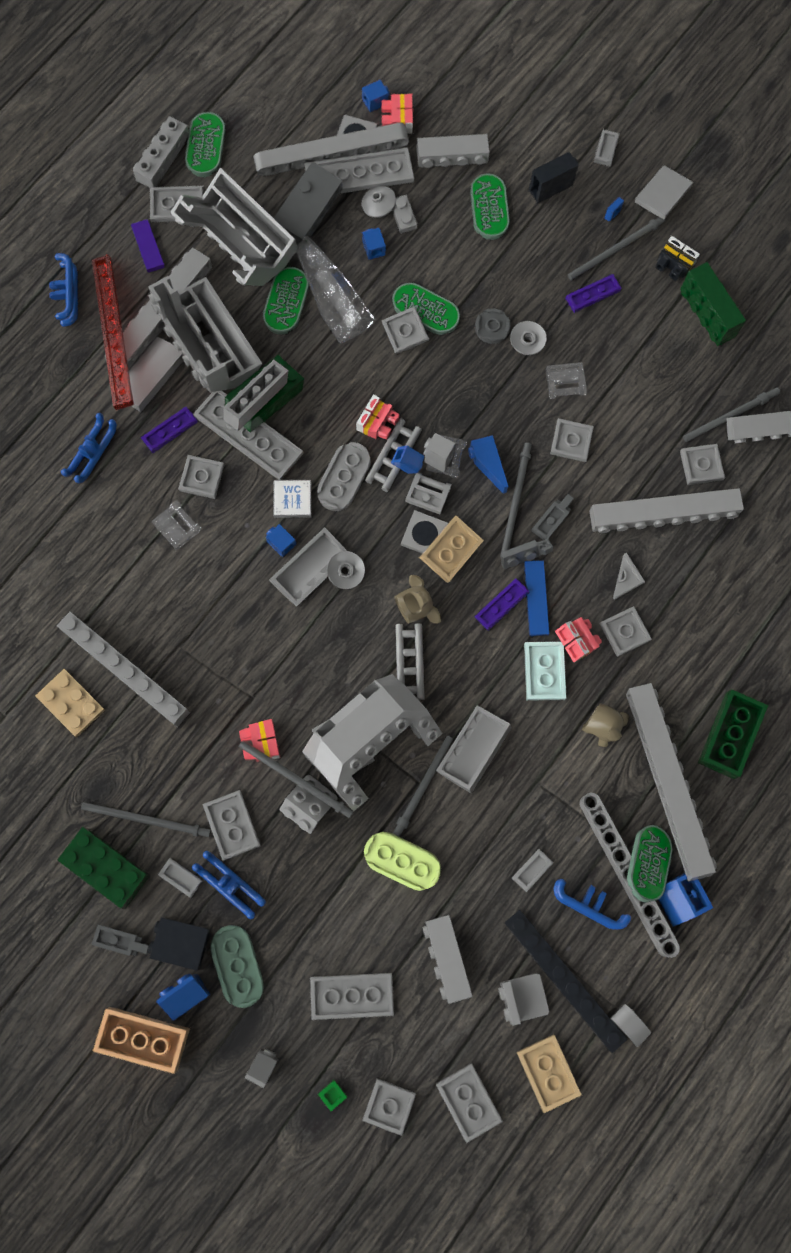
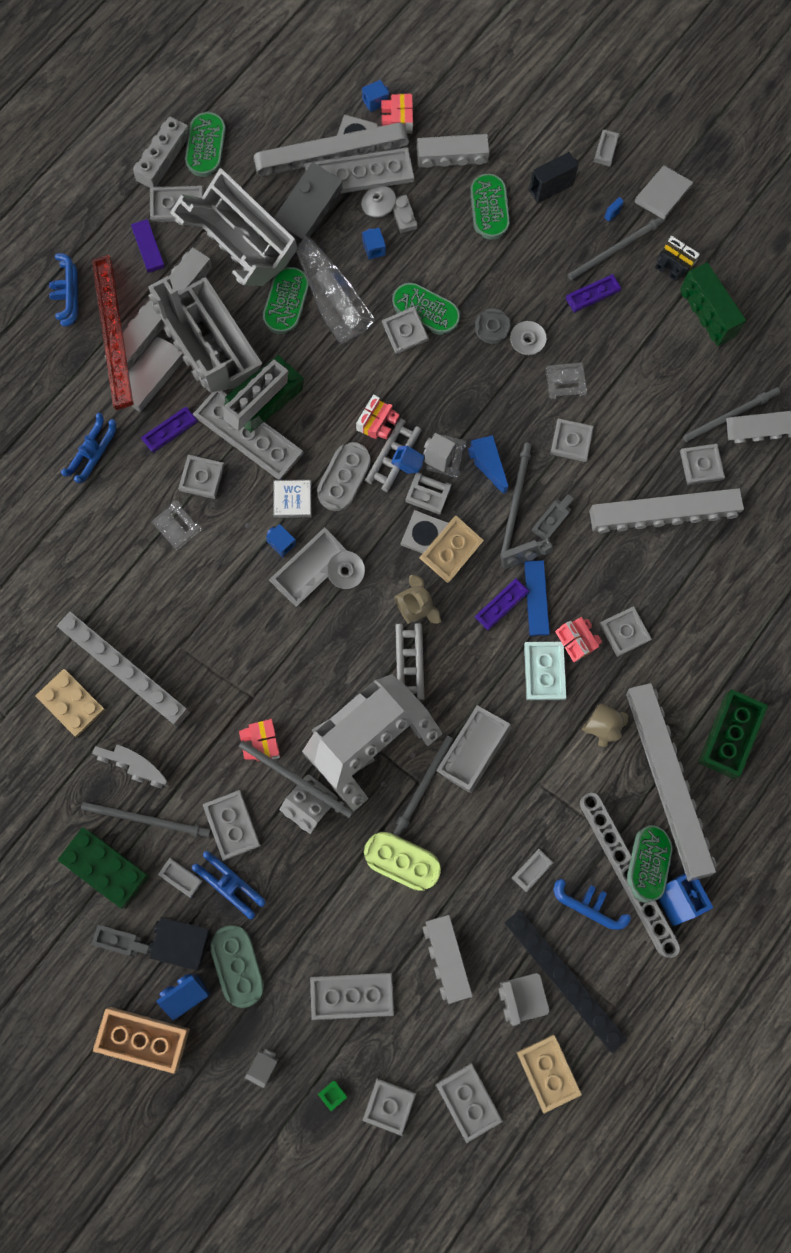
light grey panel [611,1004,651,1047] -> none
light grey tile [613,553,645,600] -> none
none -> light grey slope [92,744,169,789]

